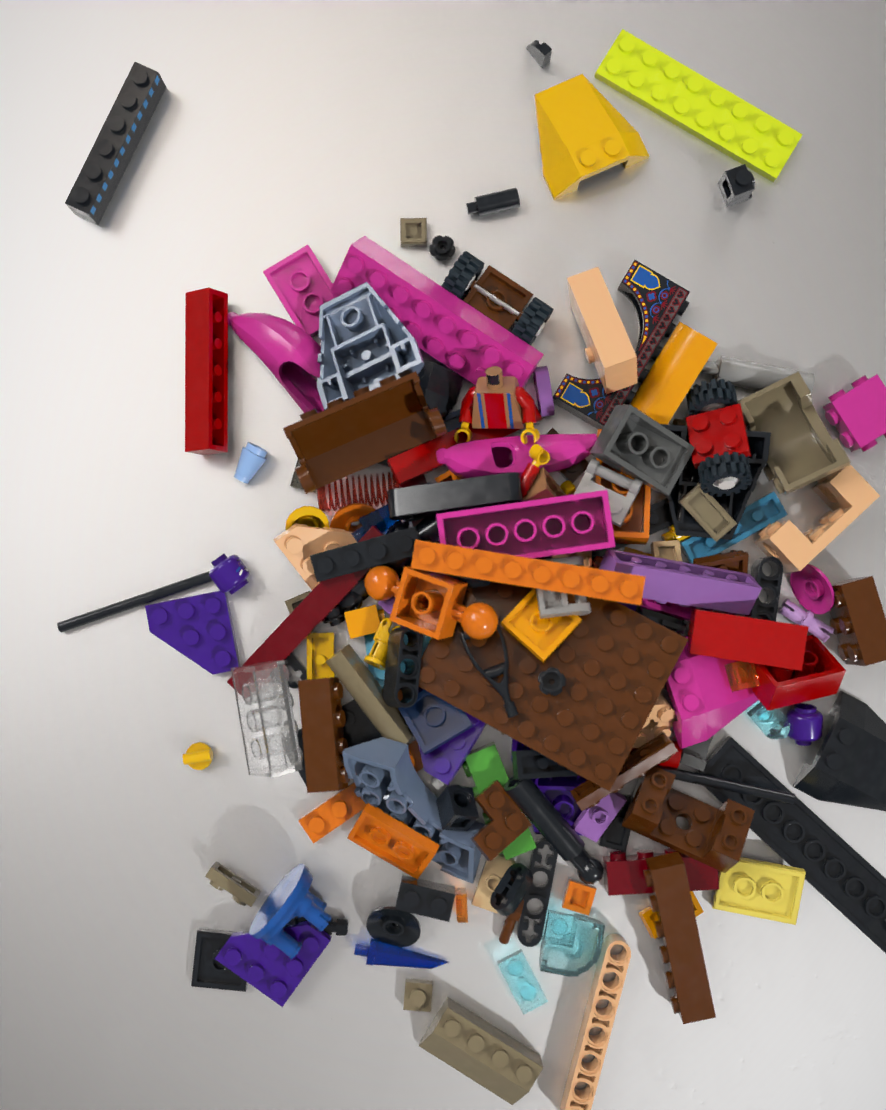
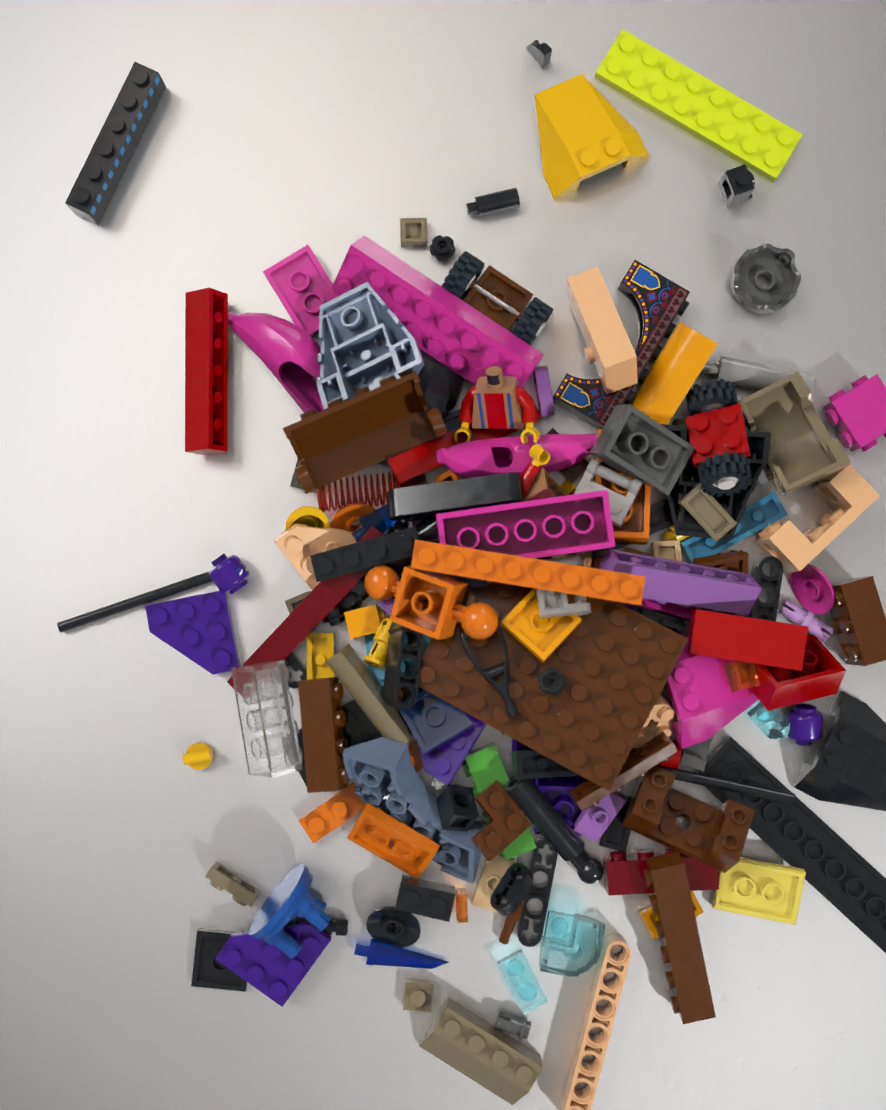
light blue cone [234,442,267,484] -> none
orange plate [561,879,597,916] -> none
none -> dark grey pin [495,1011,531,1040]
none -> dark grey plate [730,244,801,314]

